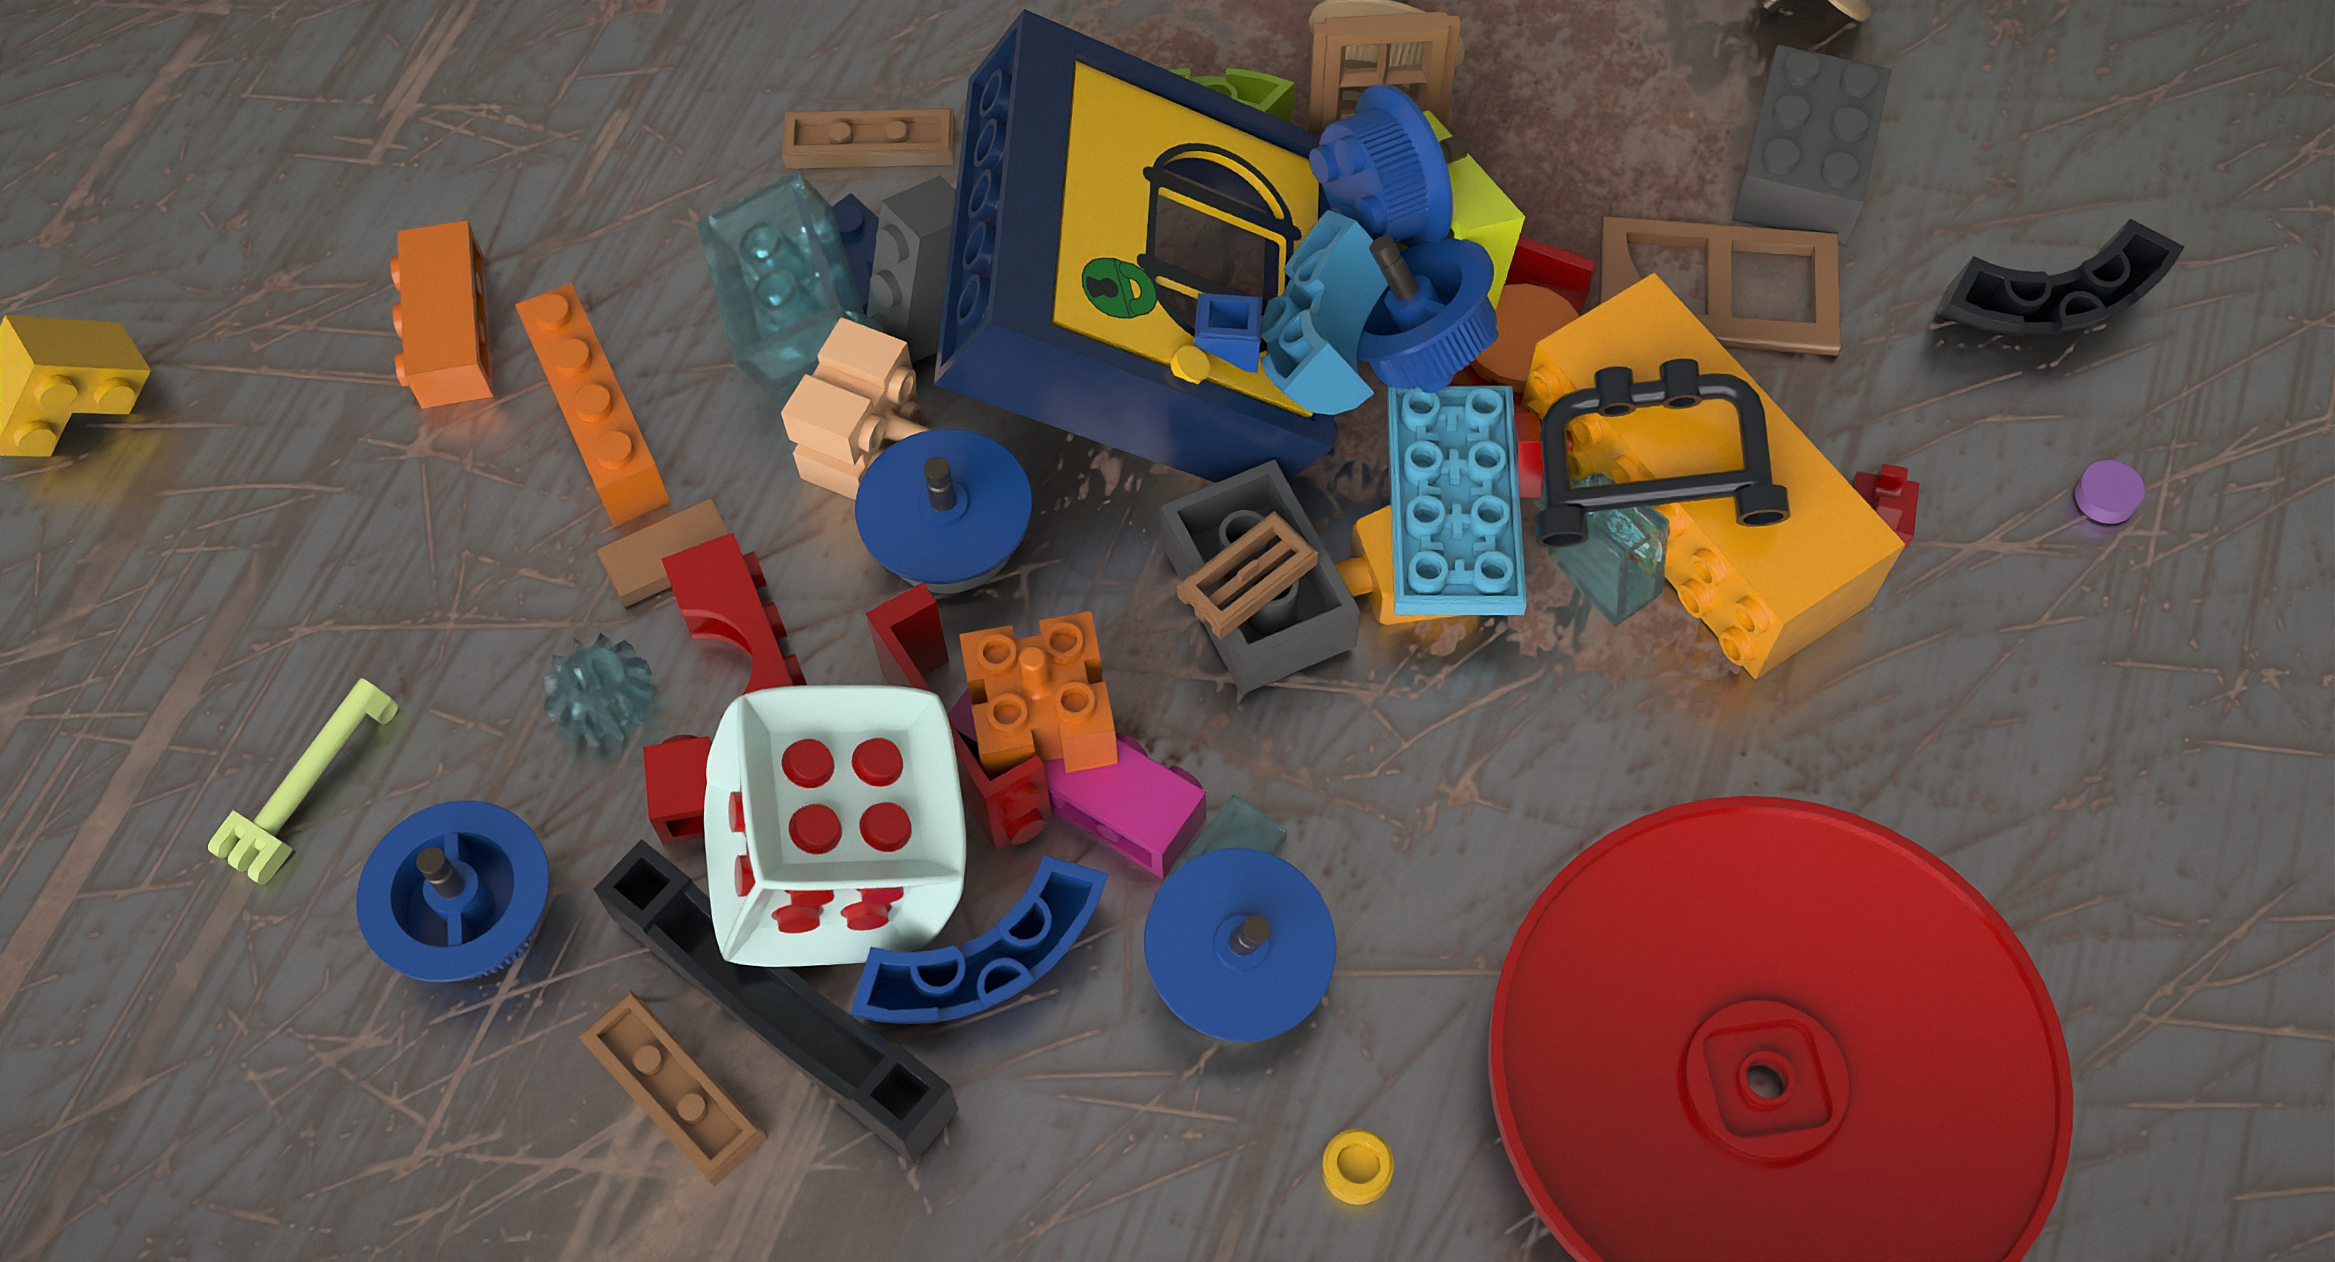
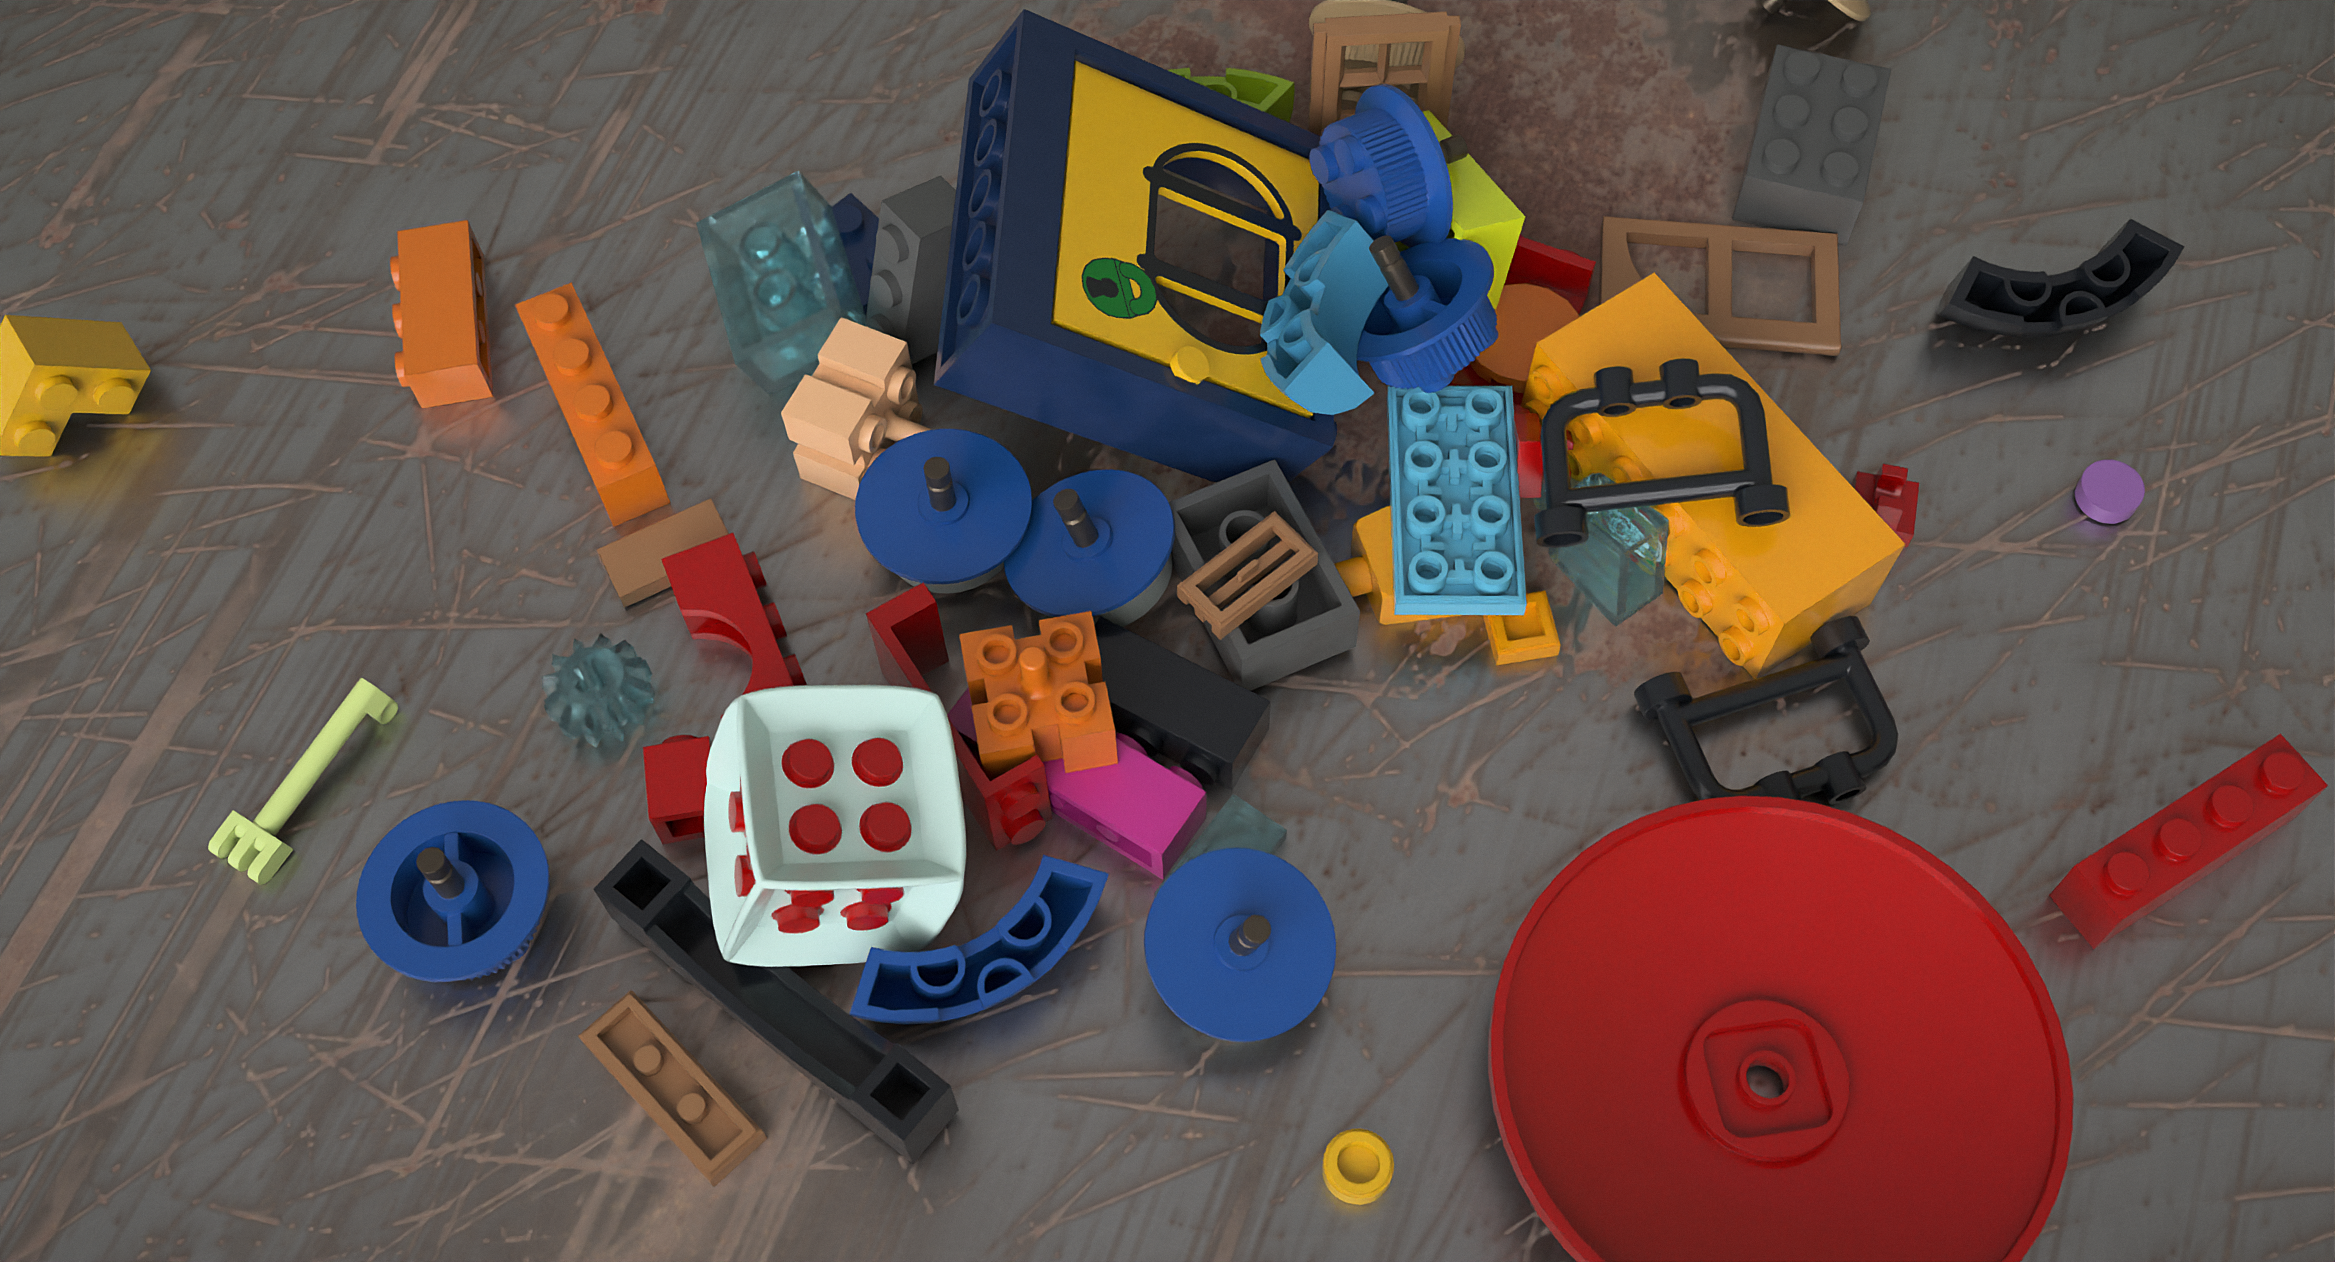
medium nougat tile [782,108,955,169] -> none
blue slope [1194,293,1262,373] -> none
none -> blue piece [1004,469,1175,627]
none -> black brick [1094,616,1271,791]
none -> light orange tile [1483,590,1561,666]
none -> black bar [1634,616,1899,805]
none -> red brick [2049,733,2328,949]

